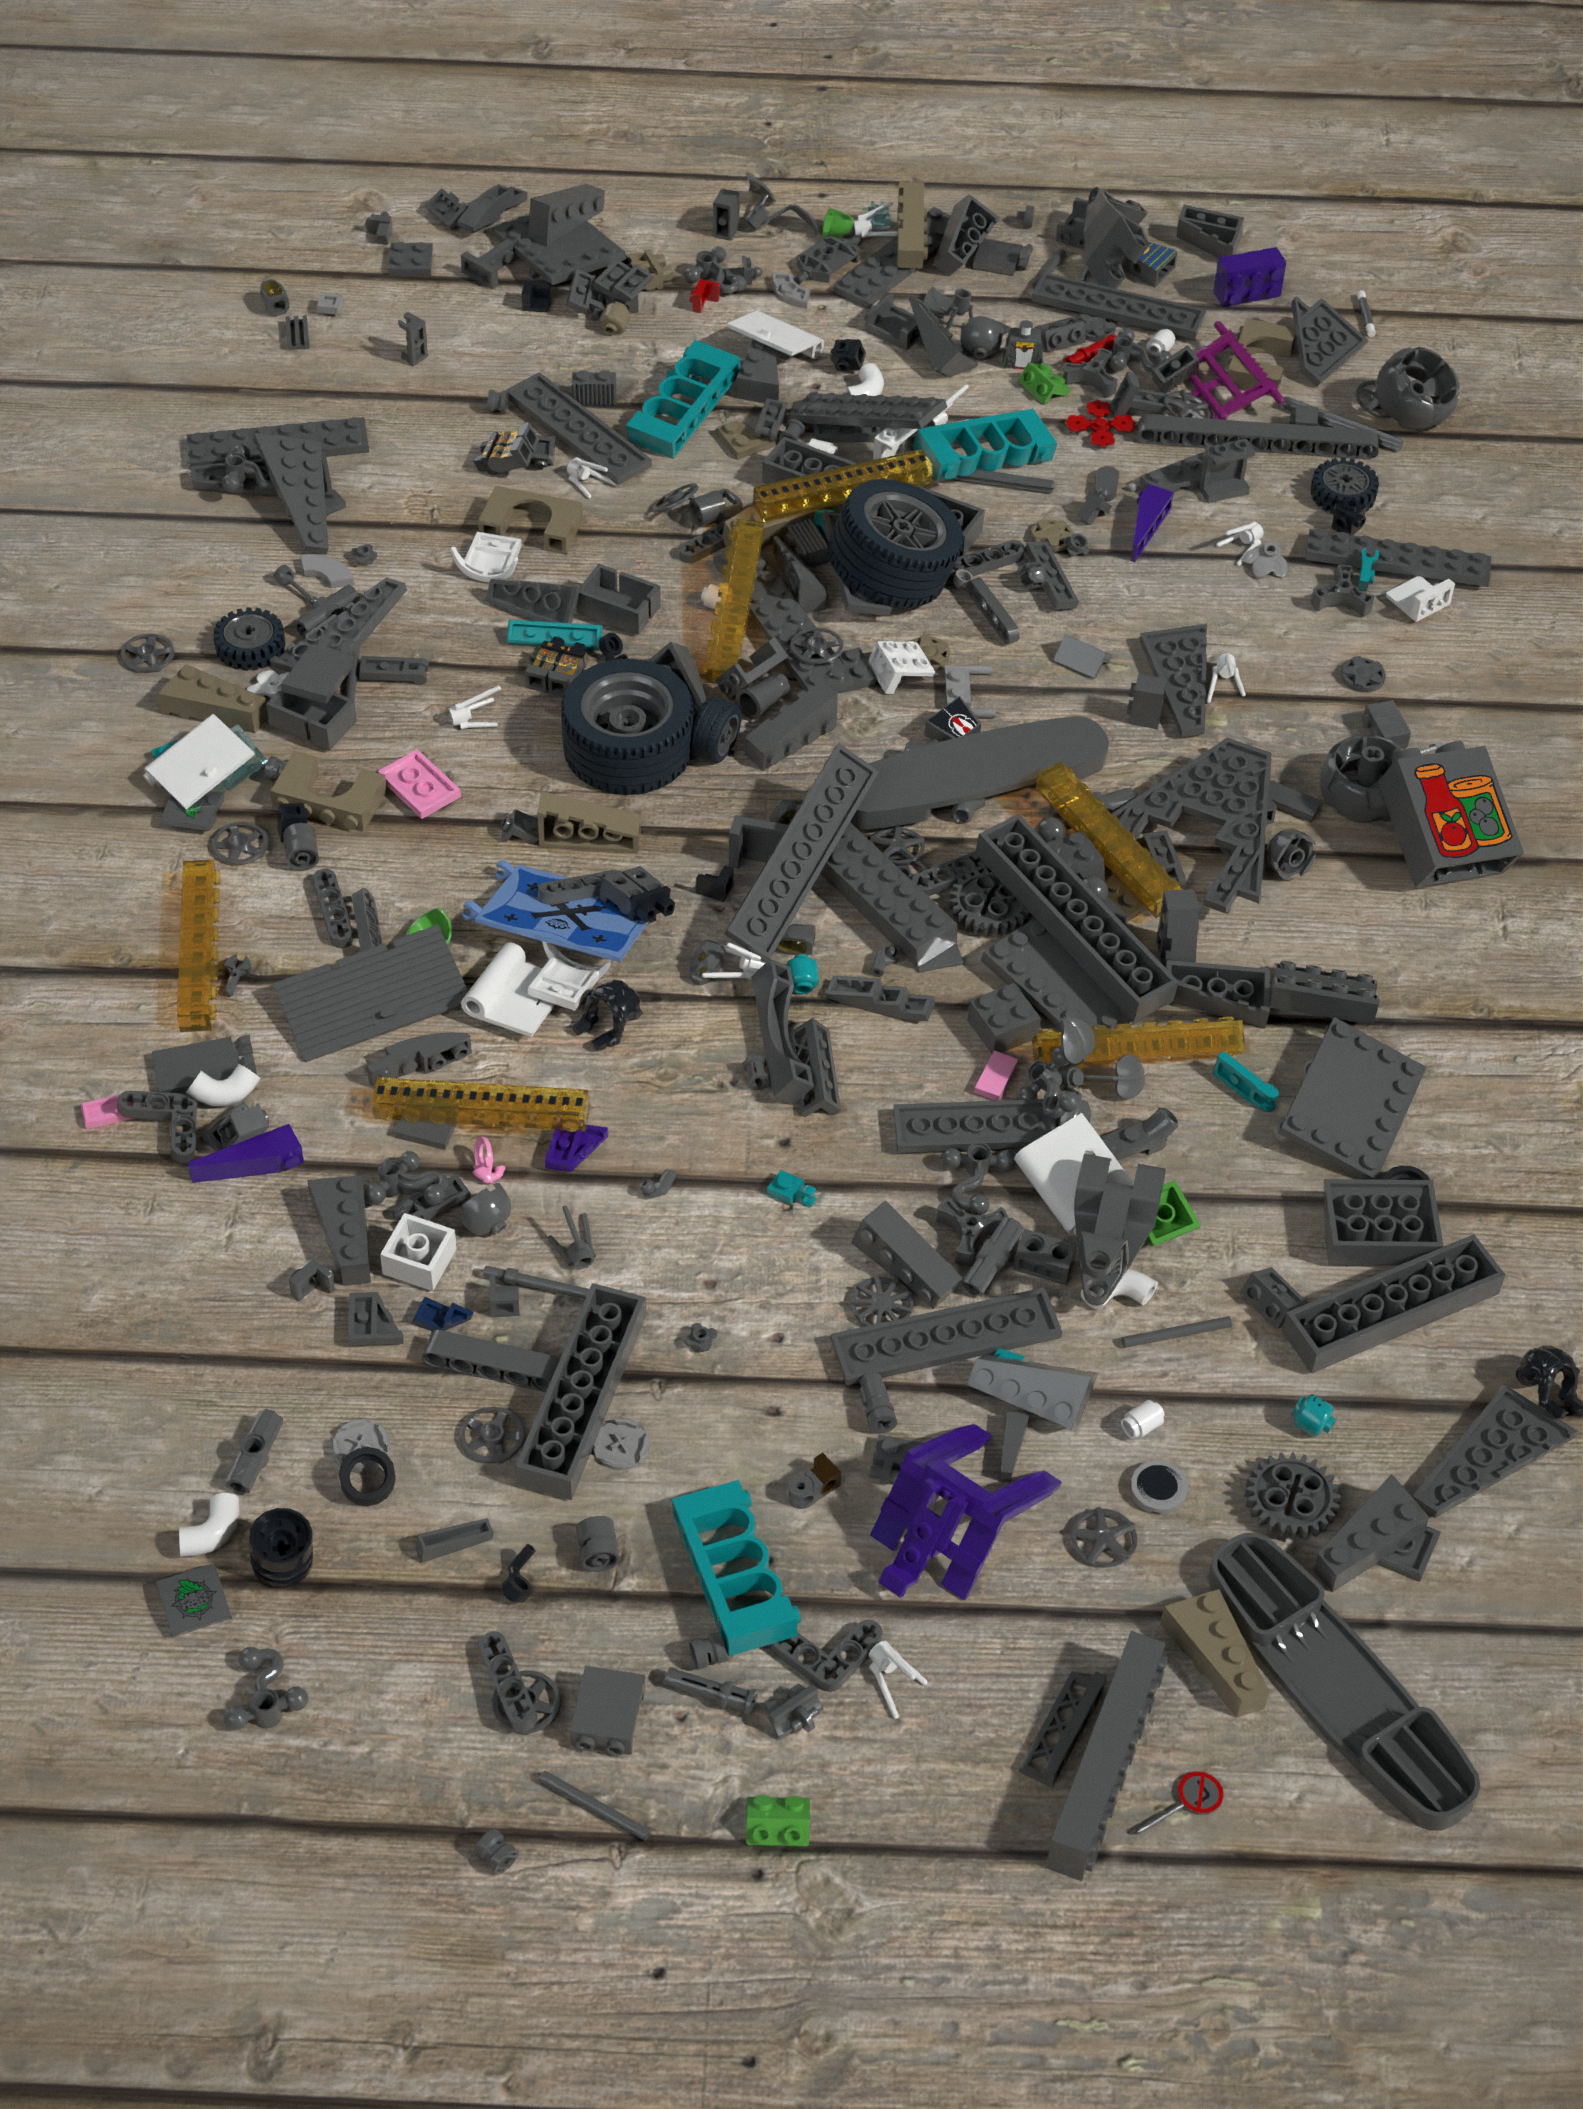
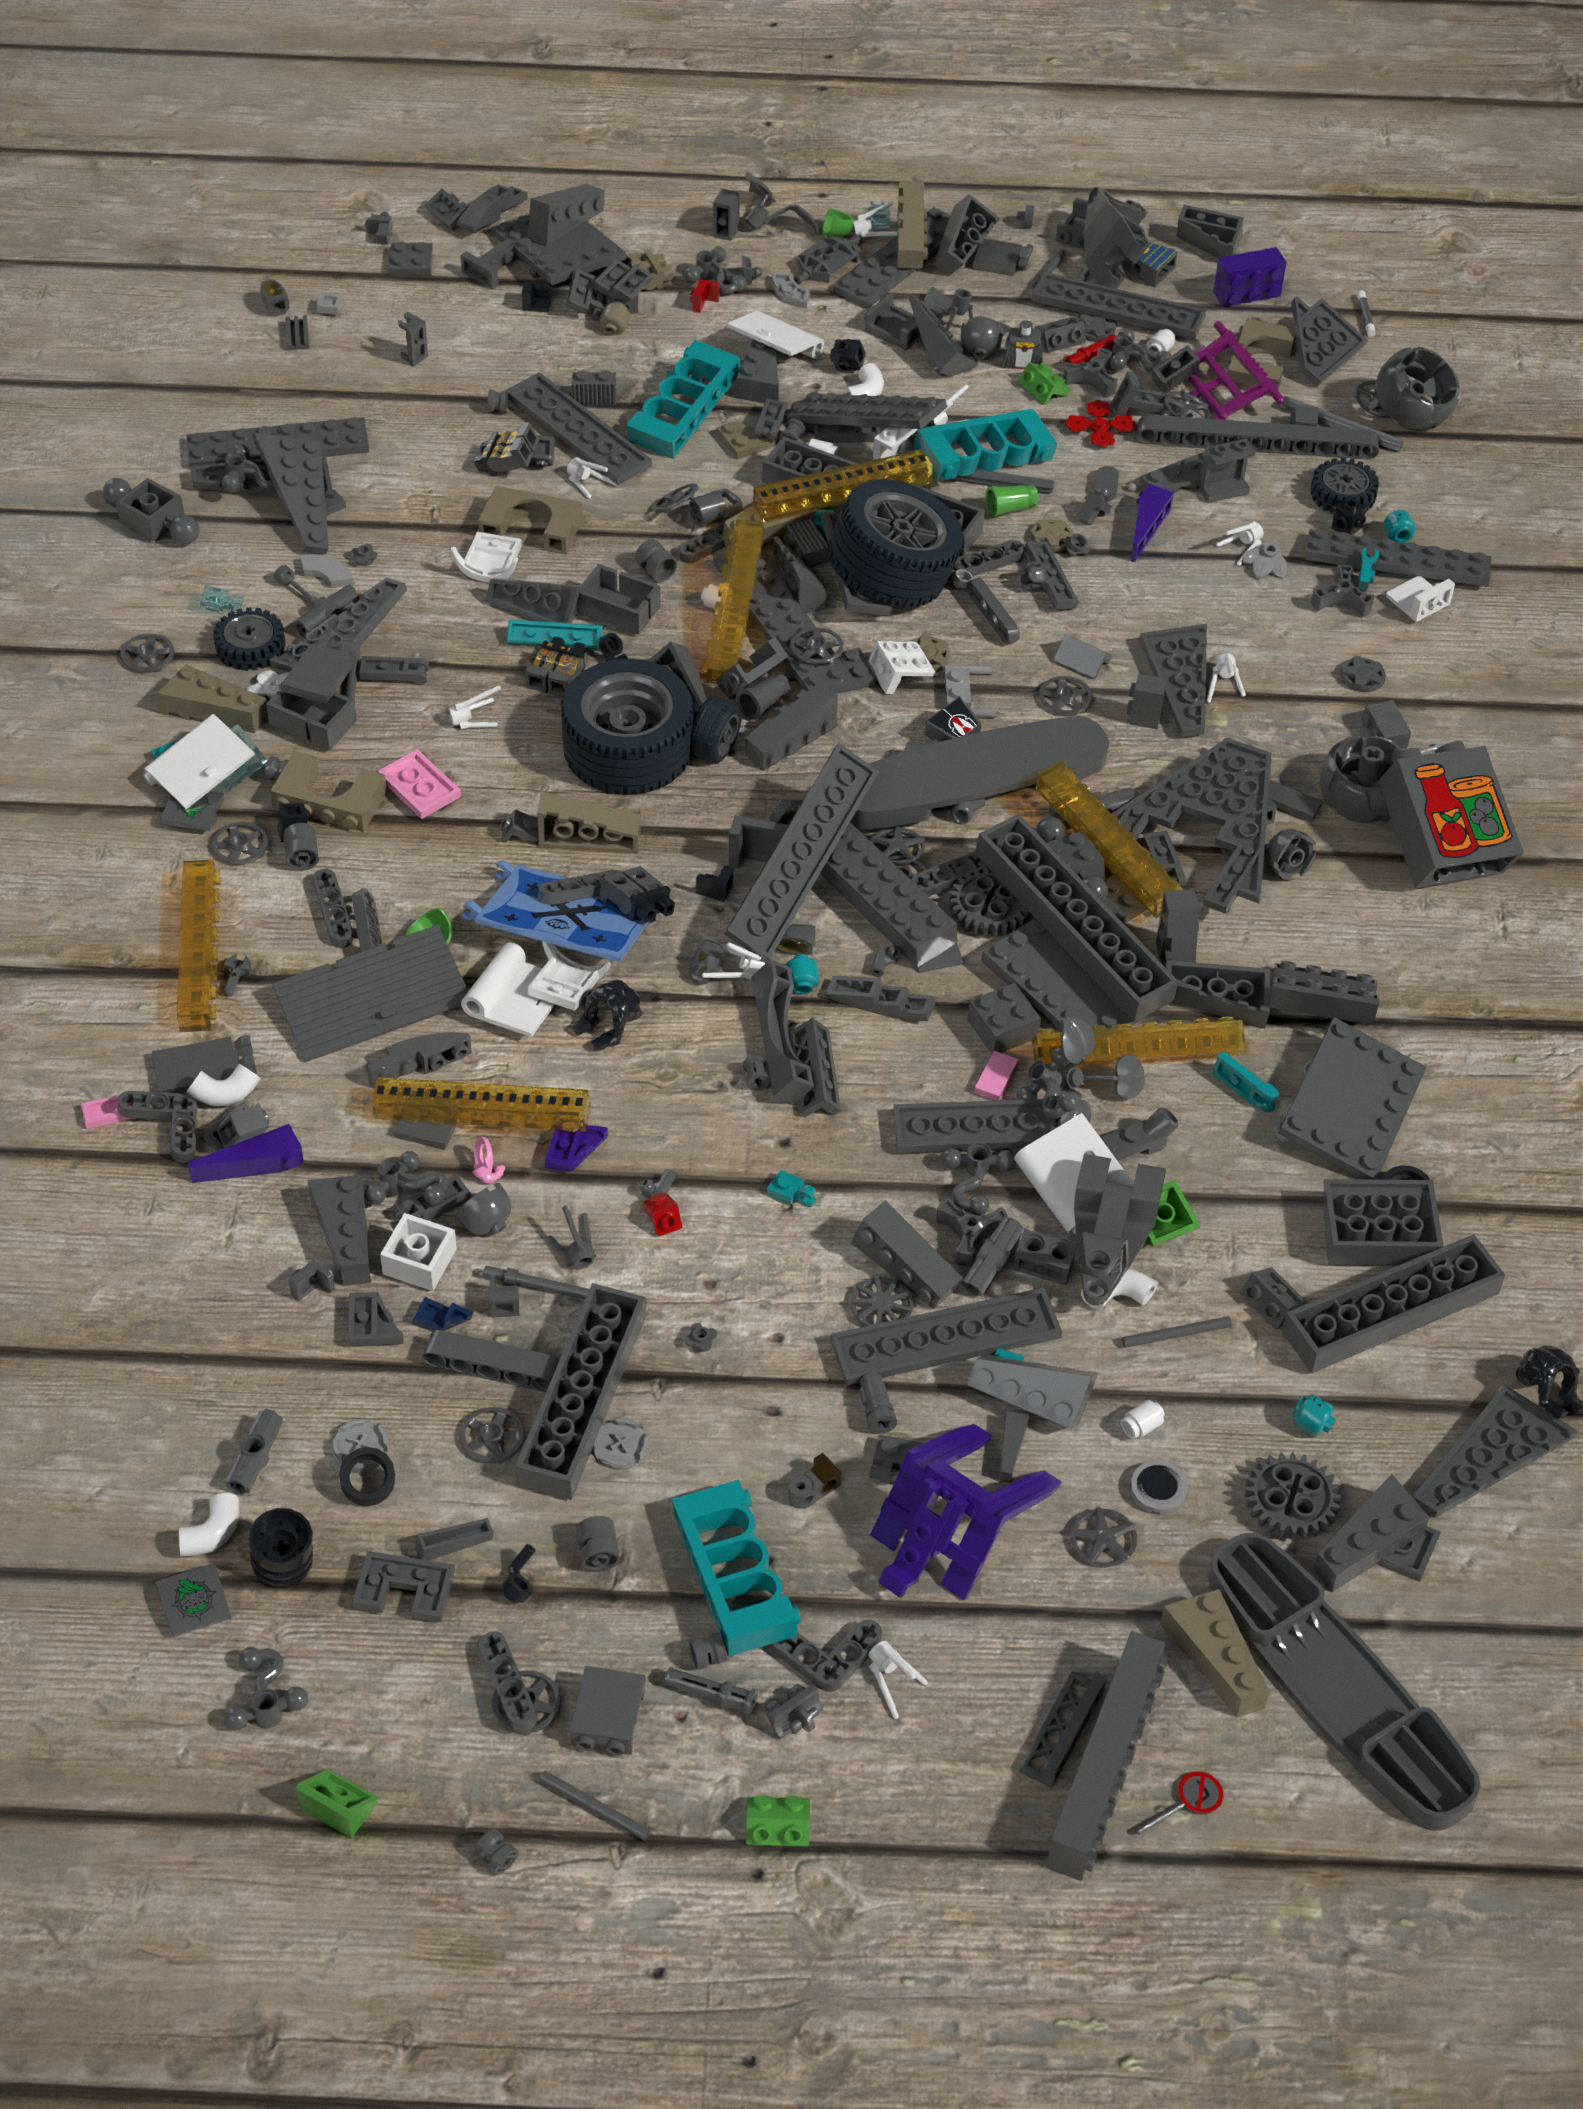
none -> dark grey brick [102,478,199,545]
none -> clear light blue plate [200,585,243,613]
none -> bright green slope [296,1769,379,1838]
none -> dark grey plate [352,1551,455,1623]
none -> dark grey wheel [635,539,678,582]
none -> red bracket [642,1193,683,1236]
none -> bright green plant [985,485,1039,517]
none -> flat silver wheel [1039,676,1092,715]
none -> teal head [1383,510,1416,543]

